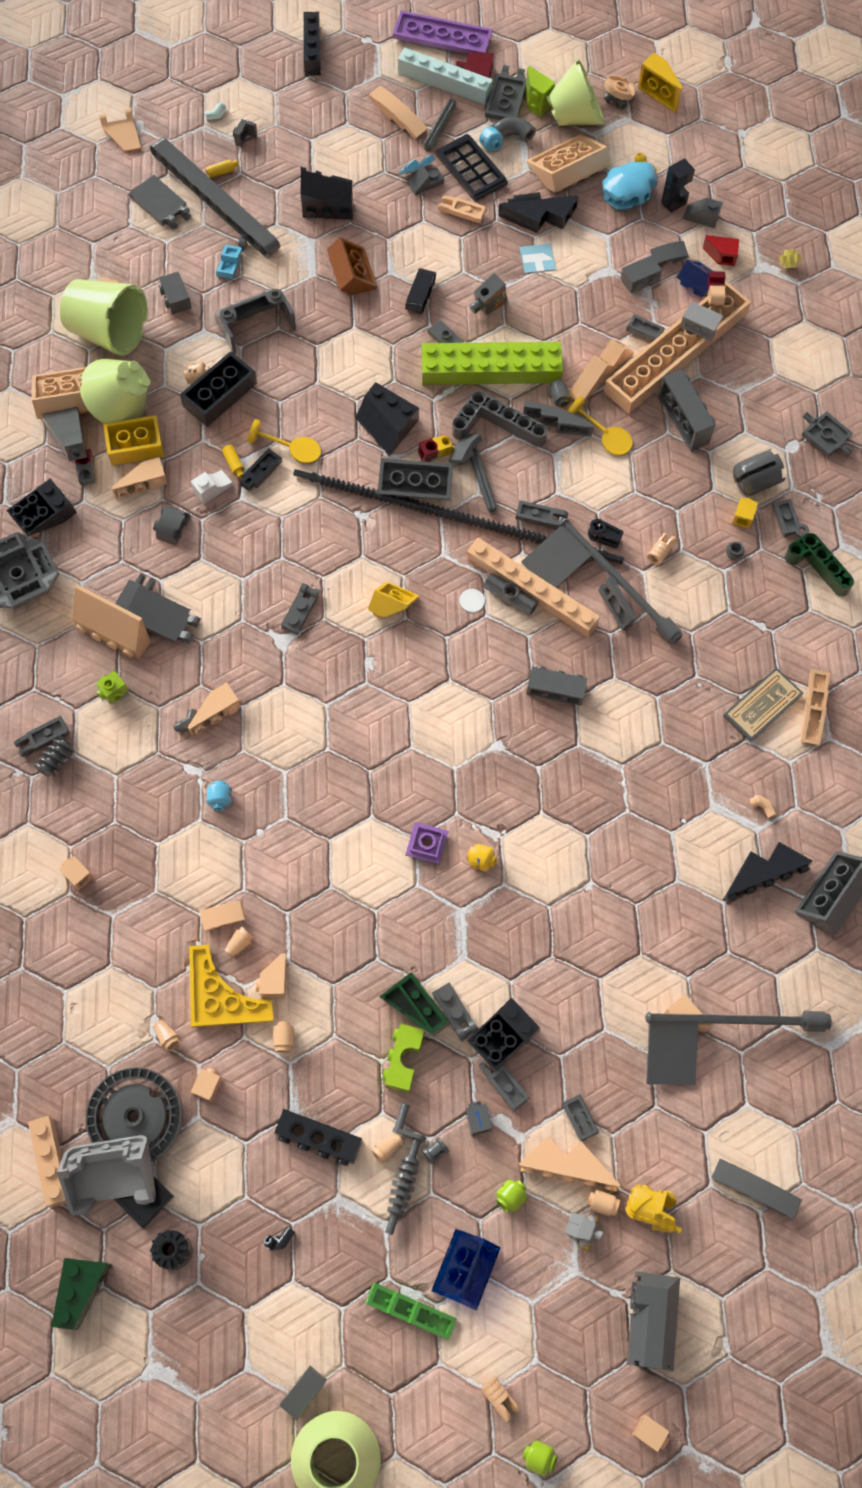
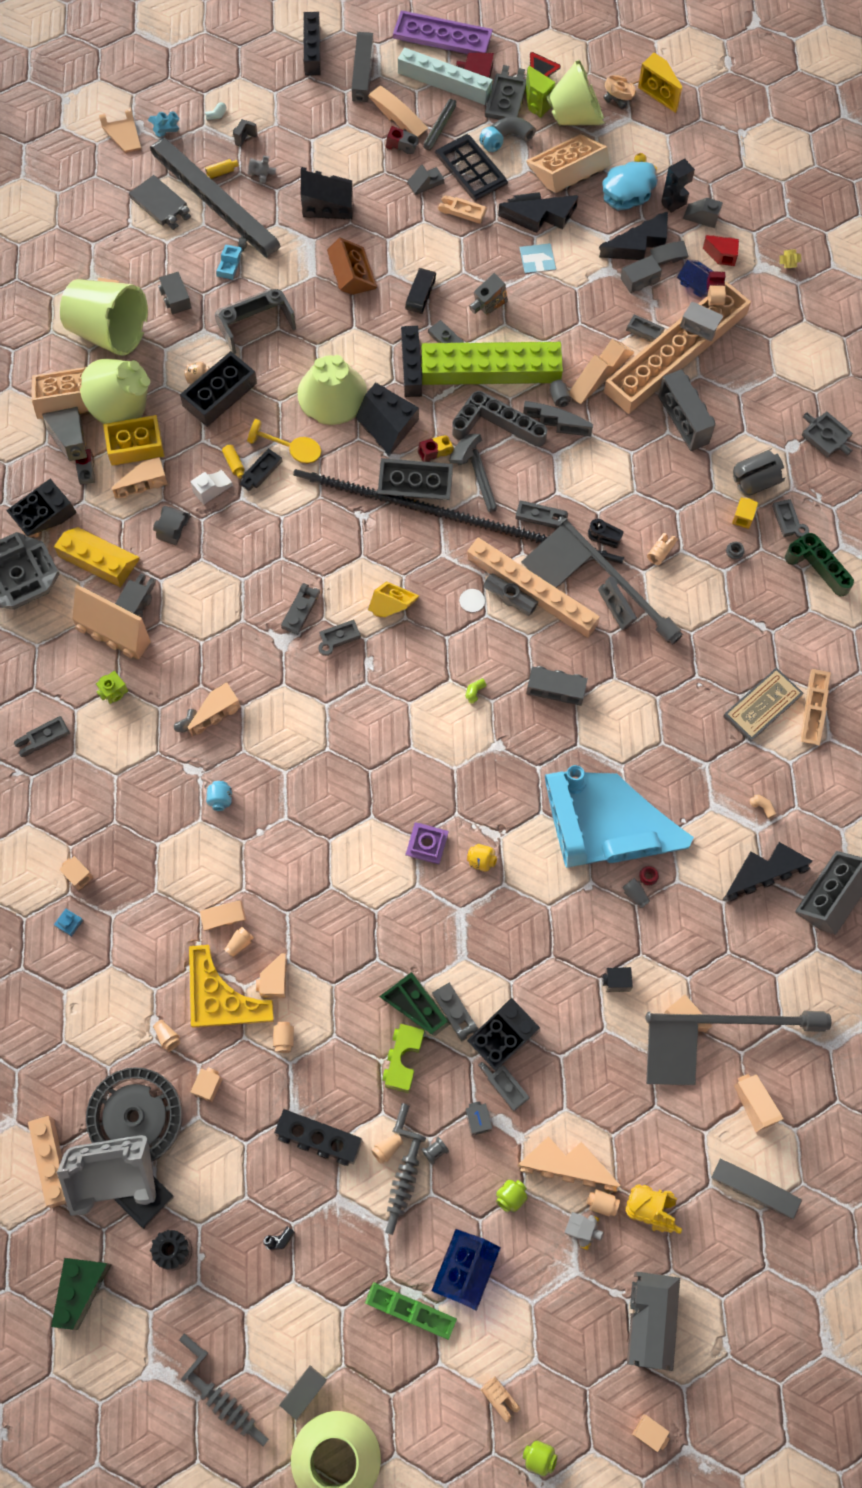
dark grey piece [33,735,75,777] -> none
dark grey tile [127,585,201,644] -> none
medium azure slope [399,154,435,175] -> none
dark grey plate [561,1094,599,1142] -> none
yellow piece [567,396,633,456] -> none
none -> yellow slope [54,527,140,588]
none -> dark azure tile [54,908,83,937]
none -> medium azure hips [148,111,180,137]
none -> dark grey piece [179,1333,269,1447]
none -> light grey piece [248,155,276,183]
none -> yellowish green cone [298,355,367,425]
none -> dark grey hinge [318,619,361,656]
none -> dark grey slope [351,32,374,102]
none -> leg [385,126,419,154]
none -> black brick [401,326,422,397]
none -> lime arm [465,678,487,703]
none -> piece [530,52,561,77]
none -> medium azure panel [545,765,694,868]
none -> black slope [599,212,668,260]
none -> black brick [602,967,633,992]
none -> dark grey cone [622,878,650,908]
none -> dark red plate [639,866,659,886]
none -> light nougat slope [734,1074,783,1132]

